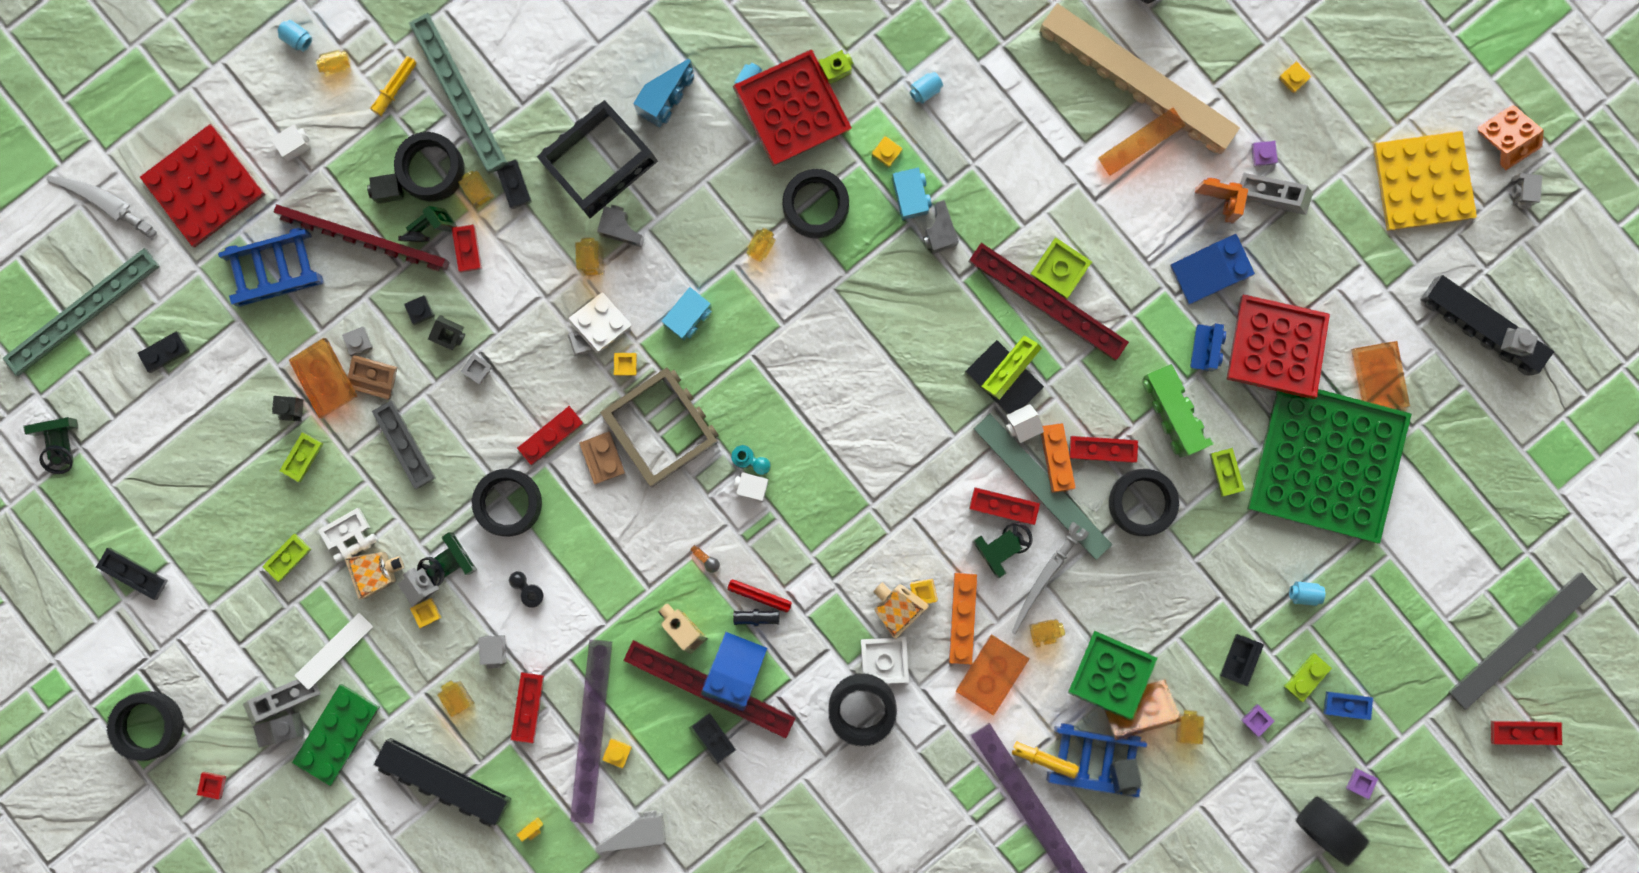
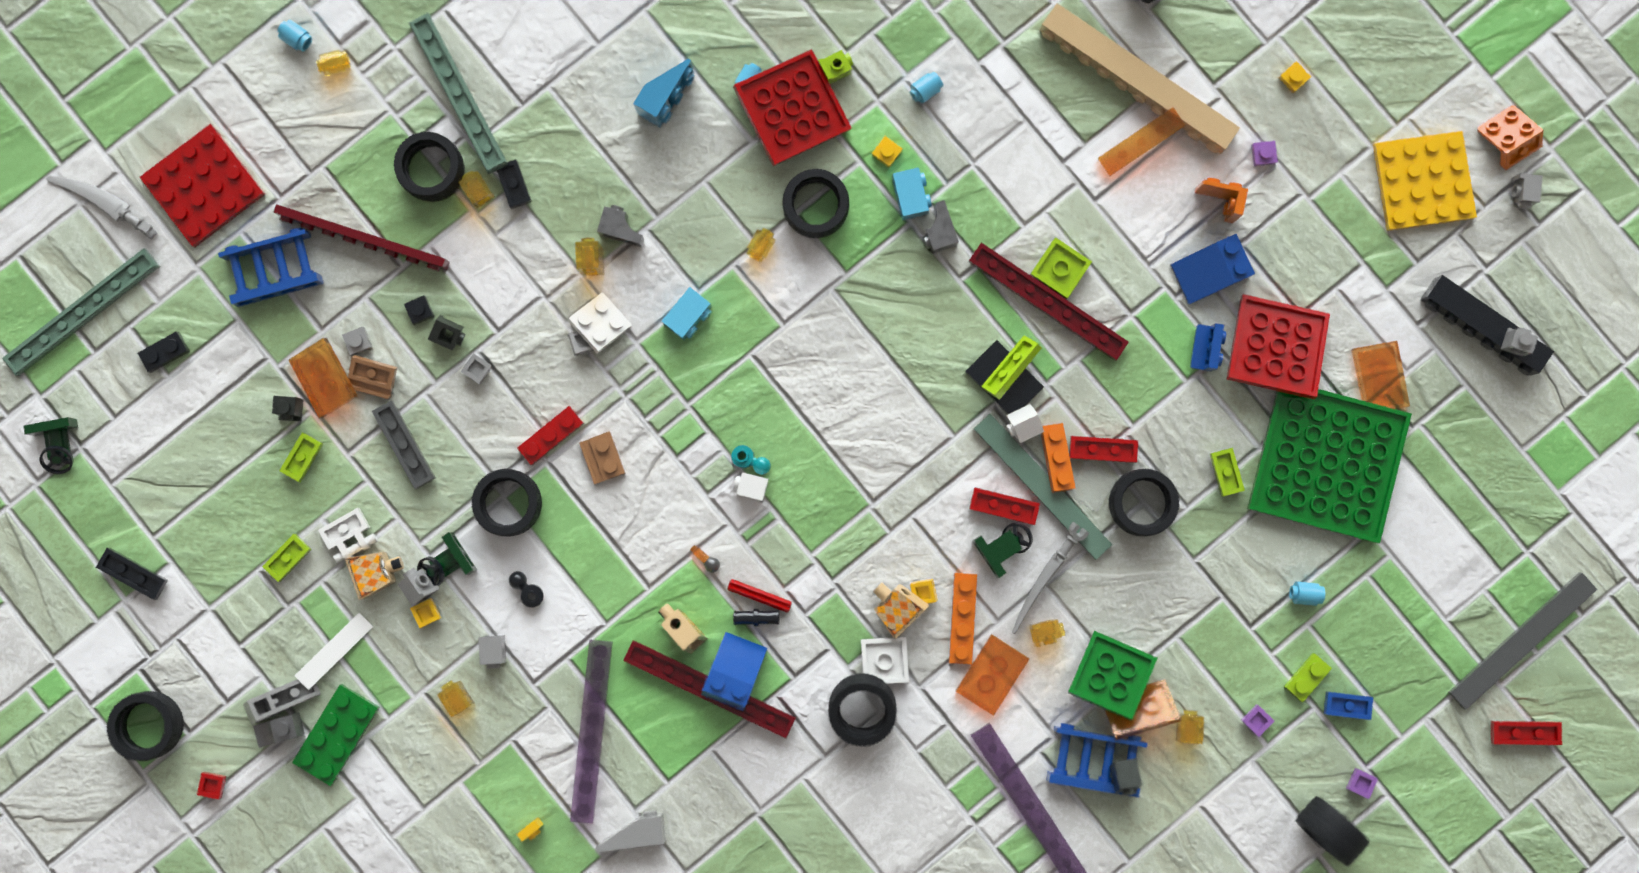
white brick [271,124,311,162] -> none
pearl dark grey brick [367,173,404,204] -> none
yellow axle [369,56,417,117] -> none
black brick [373,738,511,826] -> none
dark green piece [398,206,458,242] -> none
red plate [452,224,482,273] -> none
red plate [511,672,545,743] -> none
black window [537,100,658,218] -> none
dark tan window [600,367,719,487] -> none
yellow plate [602,738,632,768] -> none
yellow plate [614,353,637,376] -> none
black hinge [689,713,736,764] -> none
yellow axle [1012,741,1079,778] -> none
bright green wedge [1143,364,1214,458] -> none
black hinge [1220,634,1264,686] -> none
light grey slope [1240,173,1313,215] -> none

